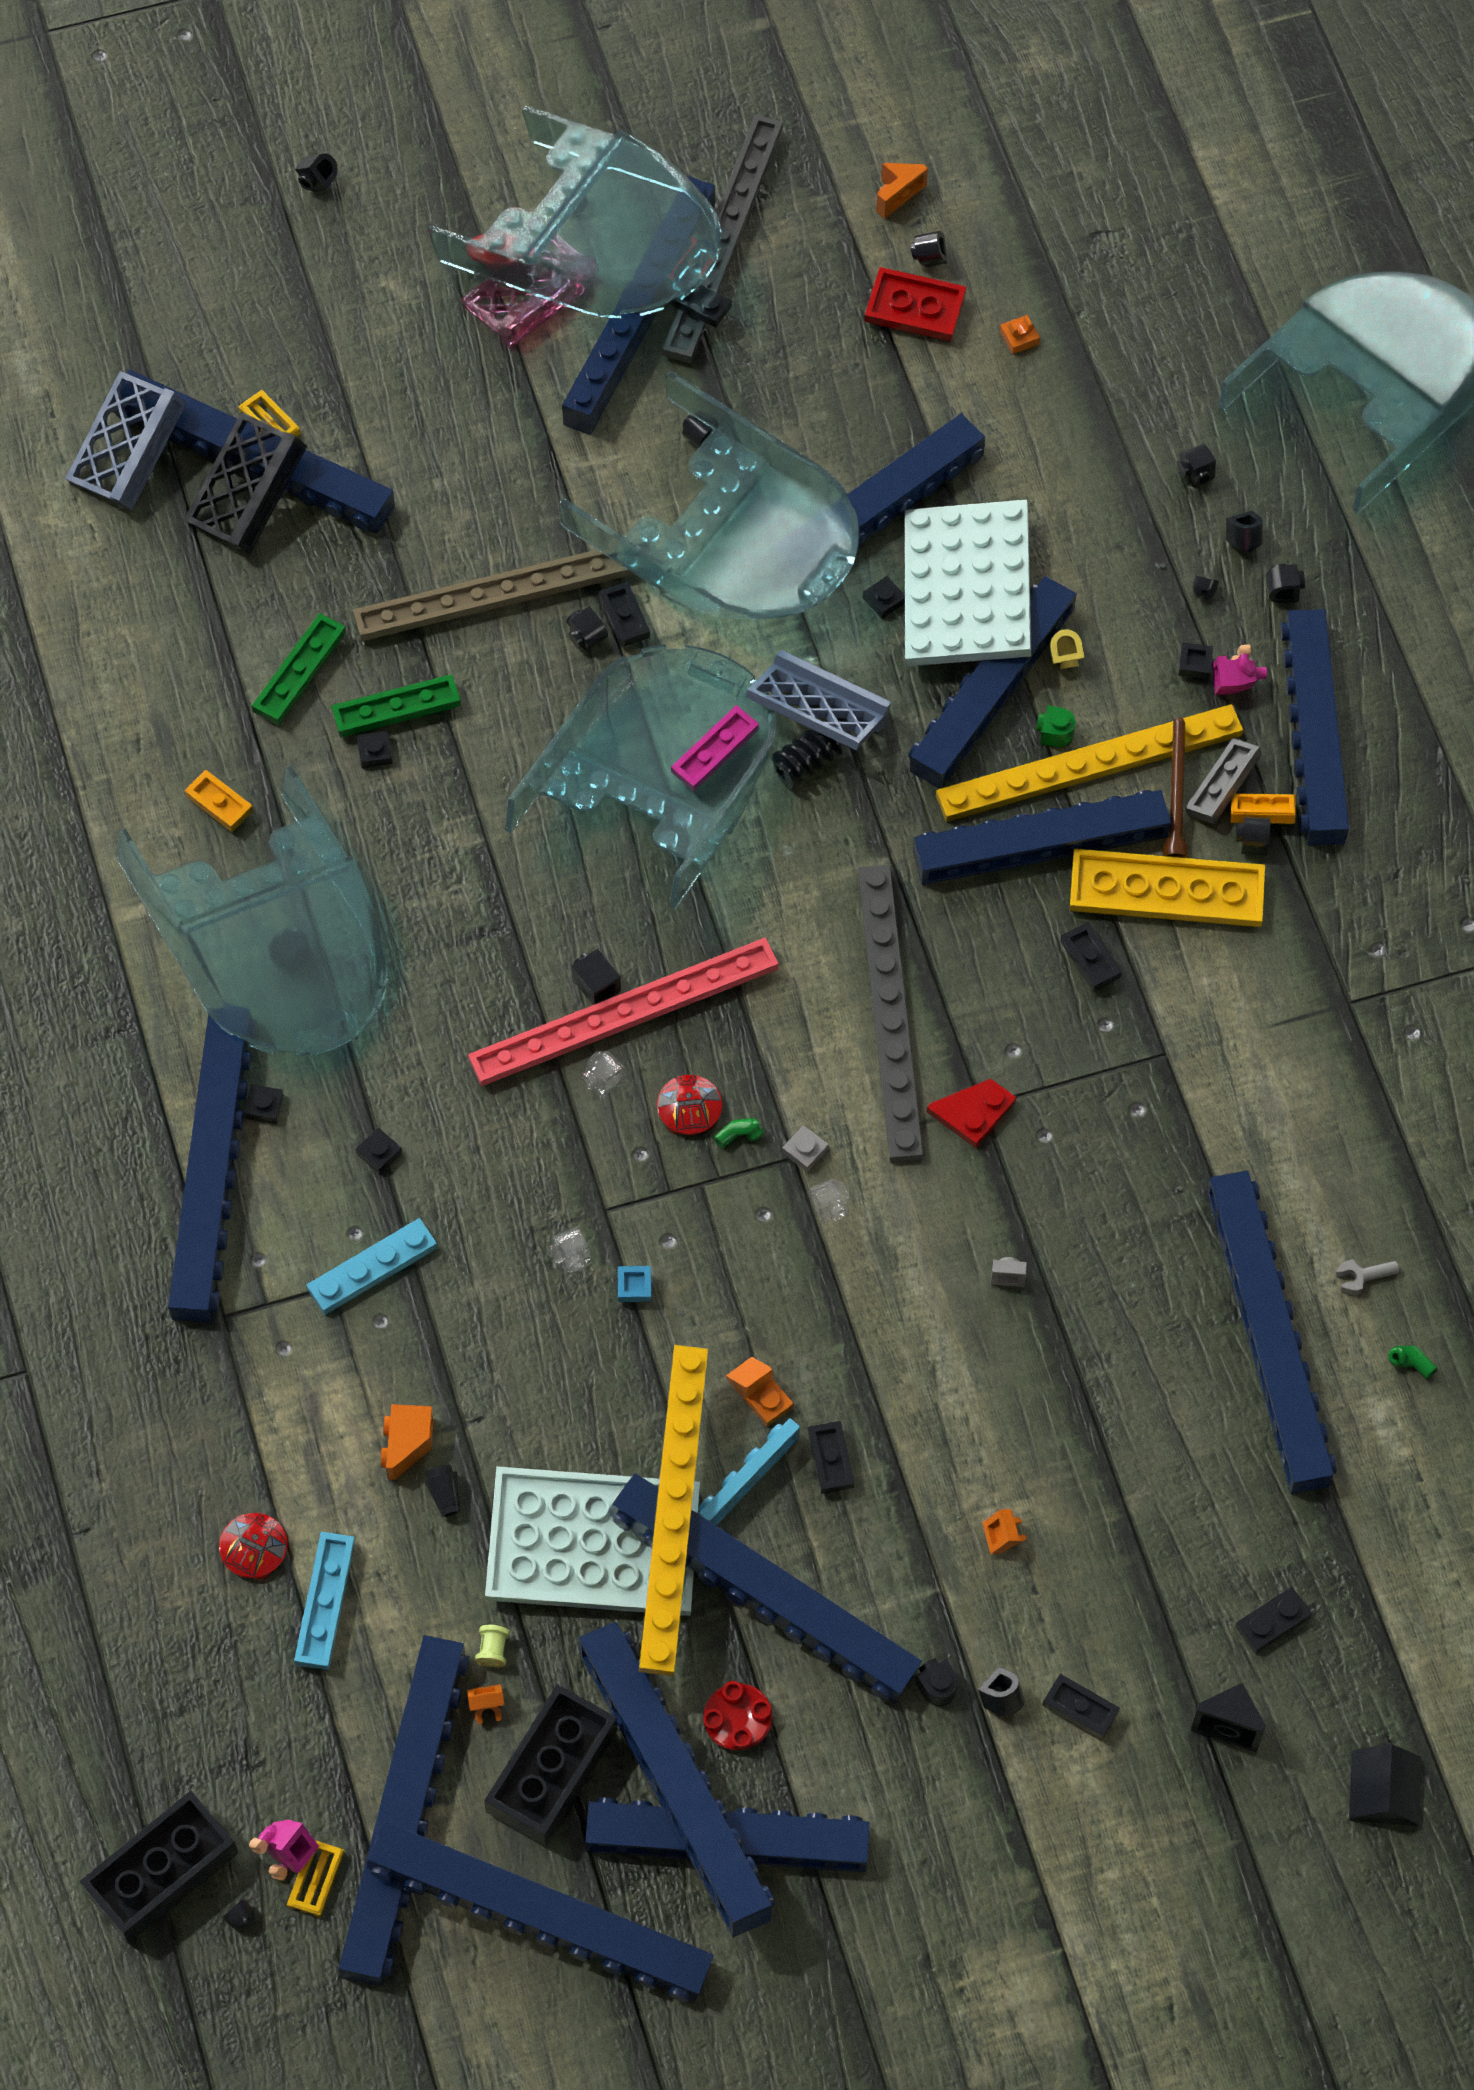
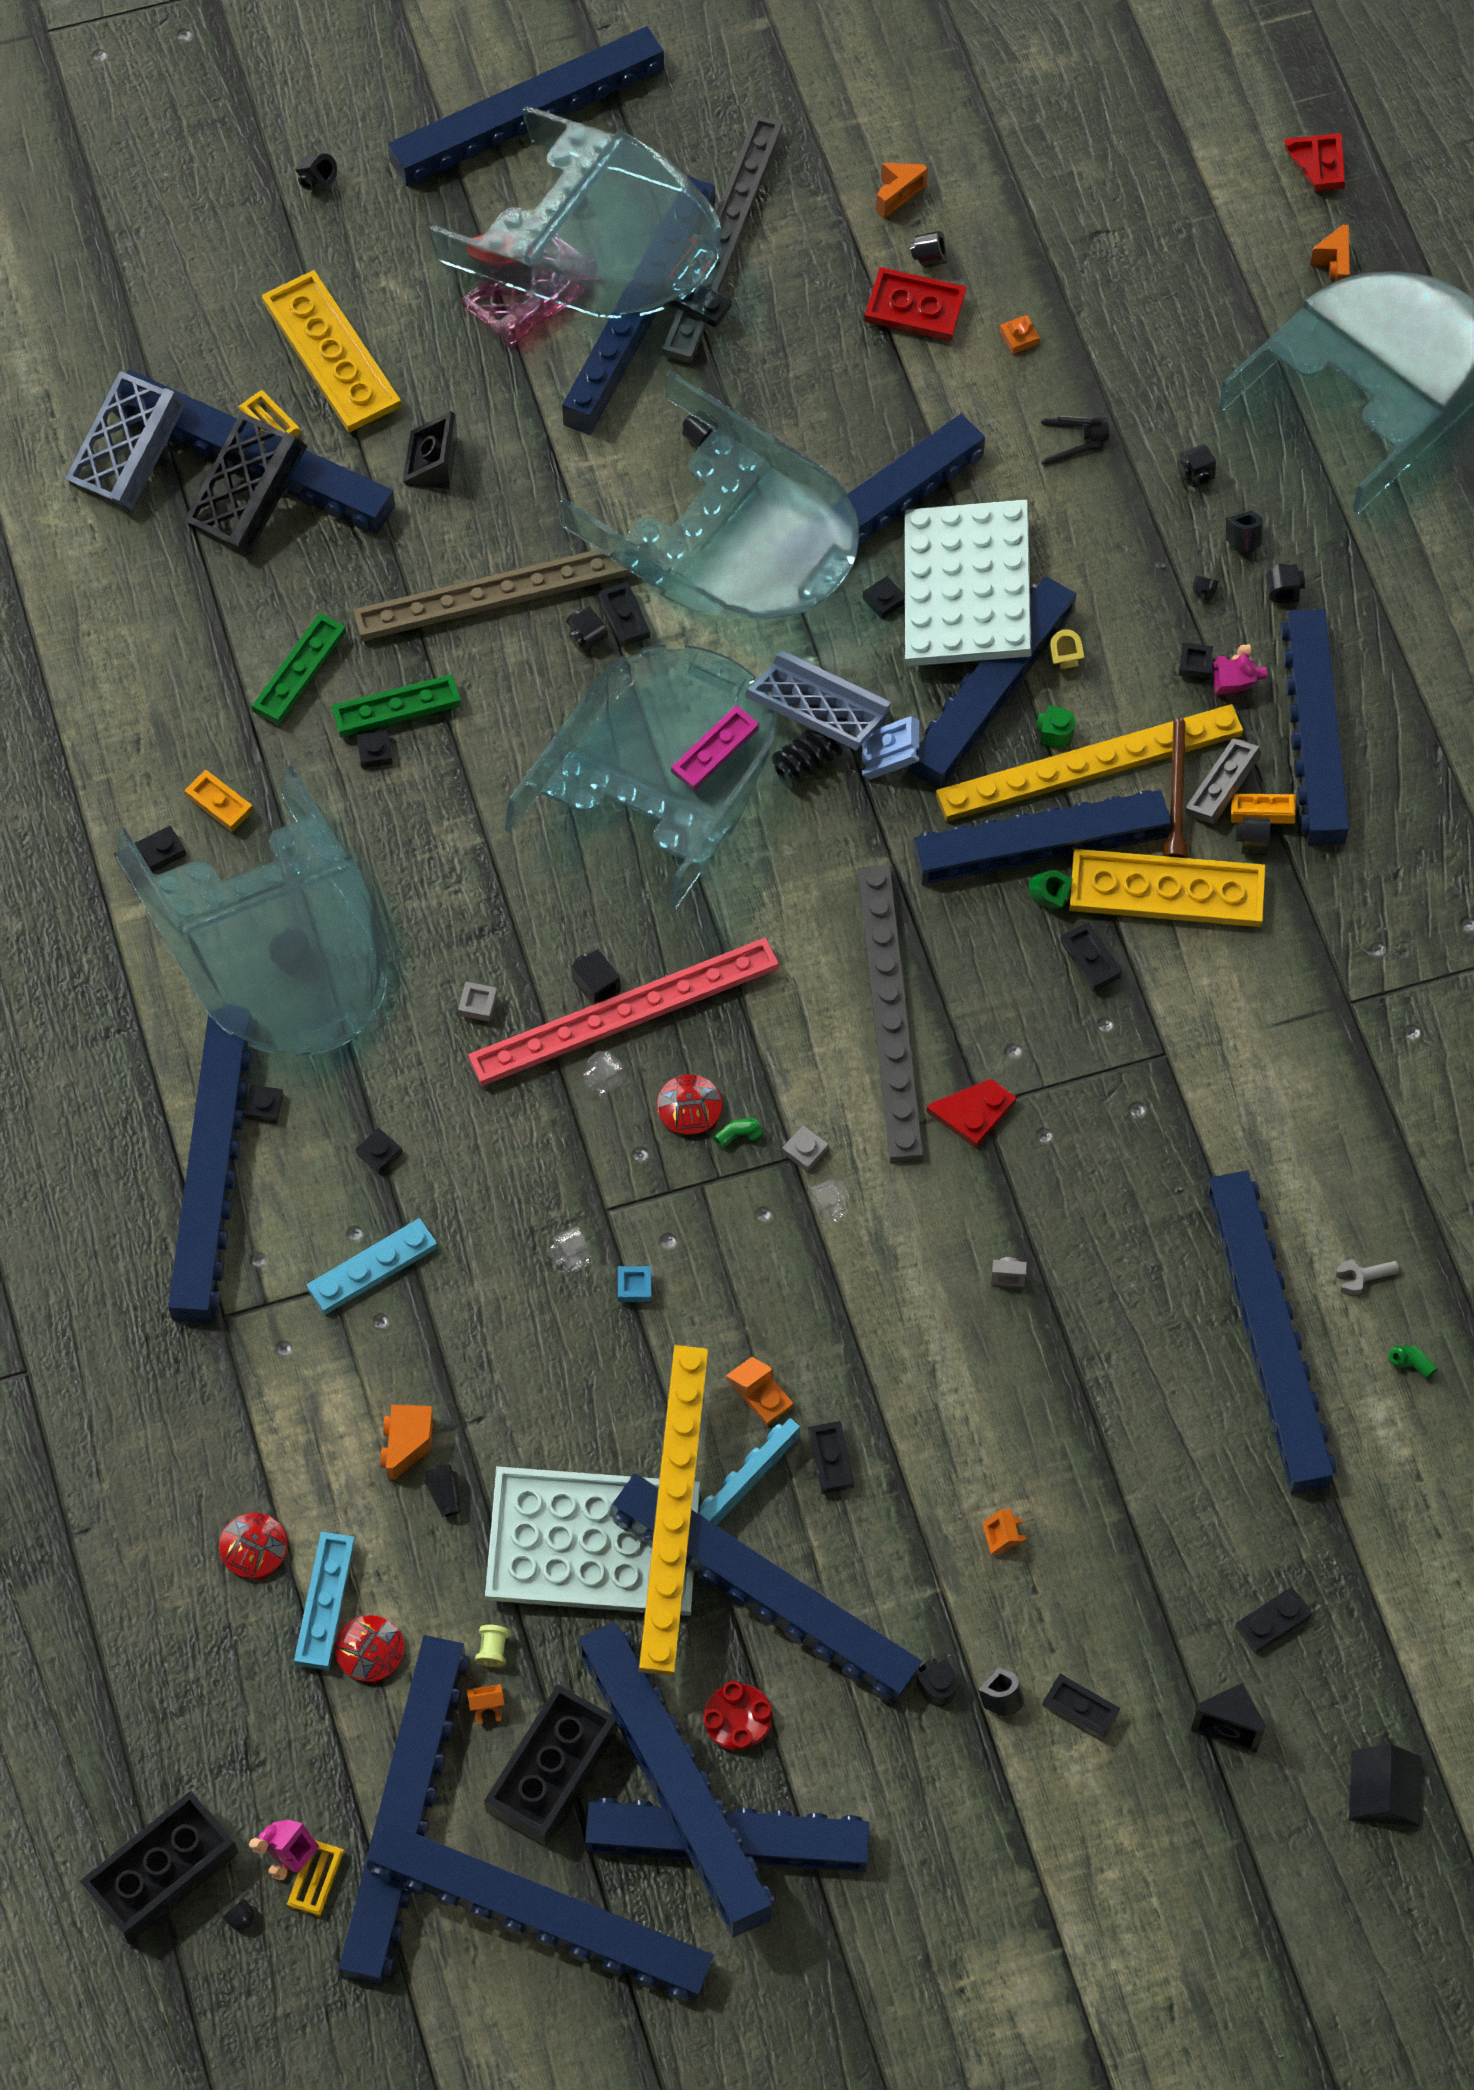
none -> black plate [114,825,186,883]
none -> yellow plate [261,270,402,433]
none -> red dish [335,1615,404,1684]
none -> dark blue brick [388,26,664,186]
none -> black slope [403,411,458,489]
none -> light grey plate [458,982,498,1022]
none -> light blue plate [862,716,919,779]
none -> green plate [1029,870,1073,910]
none -> black plant [1041,415,1109,465]
none -> red wing [1284,133,1345,191]
none -> orange slope [1310,225,1350,292]

